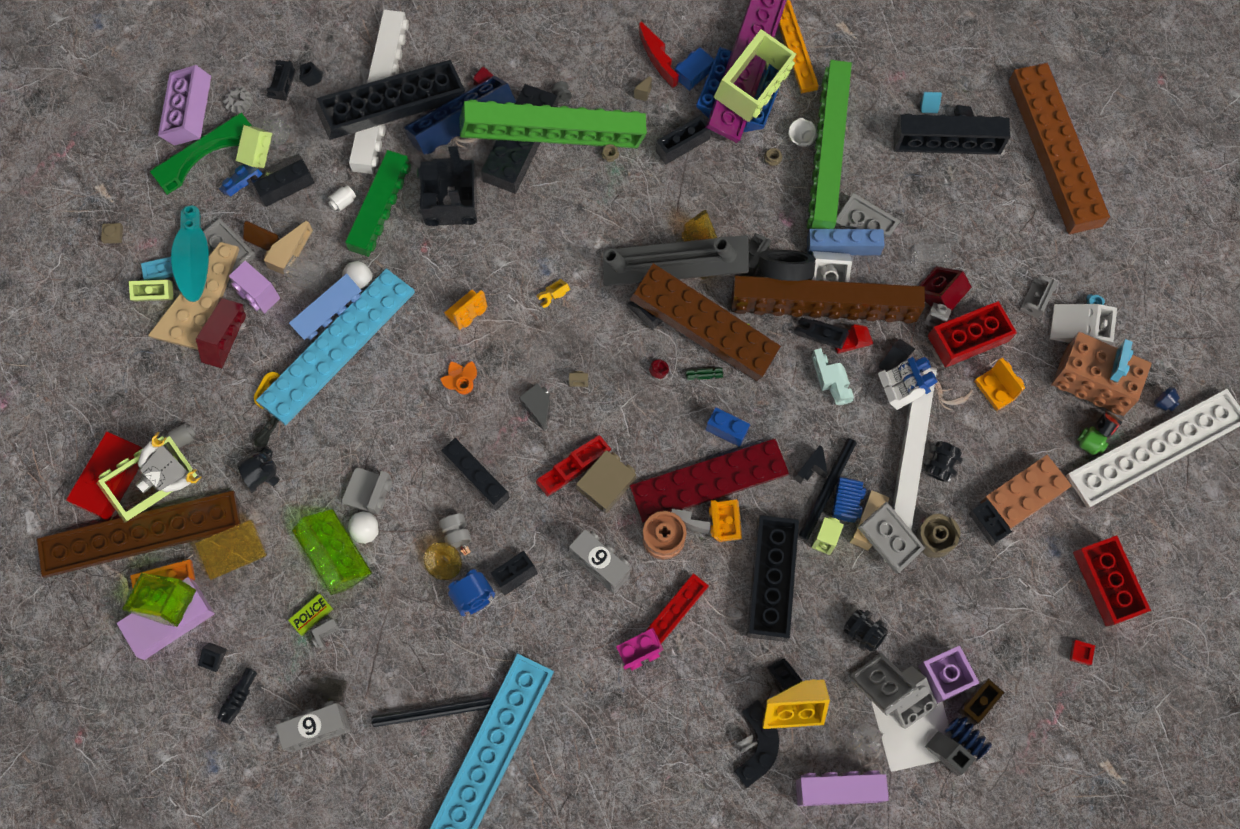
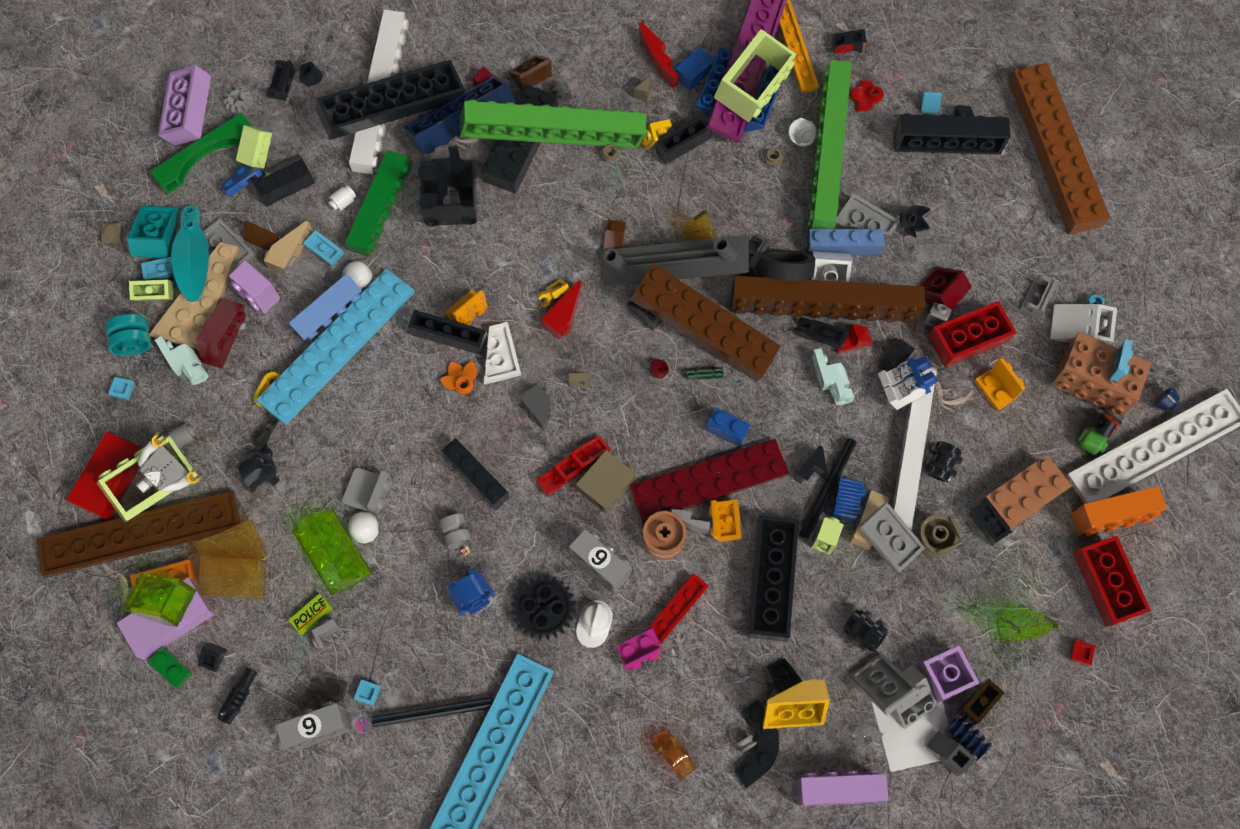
clear yellow dish [423,542,462,580] -> none
black hinge [490,551,538,595] -> none
none -> teal wheel [104,314,152,356]
none -> medium azure plate [108,377,135,401]
none -> teal slope [127,205,179,258]
none -> green plate [147,646,192,689]
none -> light aqua plate [155,336,208,385]
none -> clear yellow slope [199,555,267,599]
none -> medium azure plate [303,230,344,267]
none -> clear tile [351,713,373,735]
none -> medium azure plate [354,679,381,706]
none -> black brick [408,310,488,355]
none -> white wing [484,322,521,384]
none -> reddish brown slope [508,55,552,90]
none -> black gear [511,575,576,641]
none -> red slope [541,280,582,339]
none -> white piece [576,600,613,648]
none -> reddish brown slope [603,220,626,251]
none -> yellow bracket [641,119,672,150]
none -> clear orange brick [651,730,697,781]
none -> black leg [832,29,867,54]
none -> red plate [849,80,884,112]
none -> black piece [899,205,931,238]
none -> clear neon green slope [995,608,1059,643]
none -> orange brick [1071,486,1167,537]

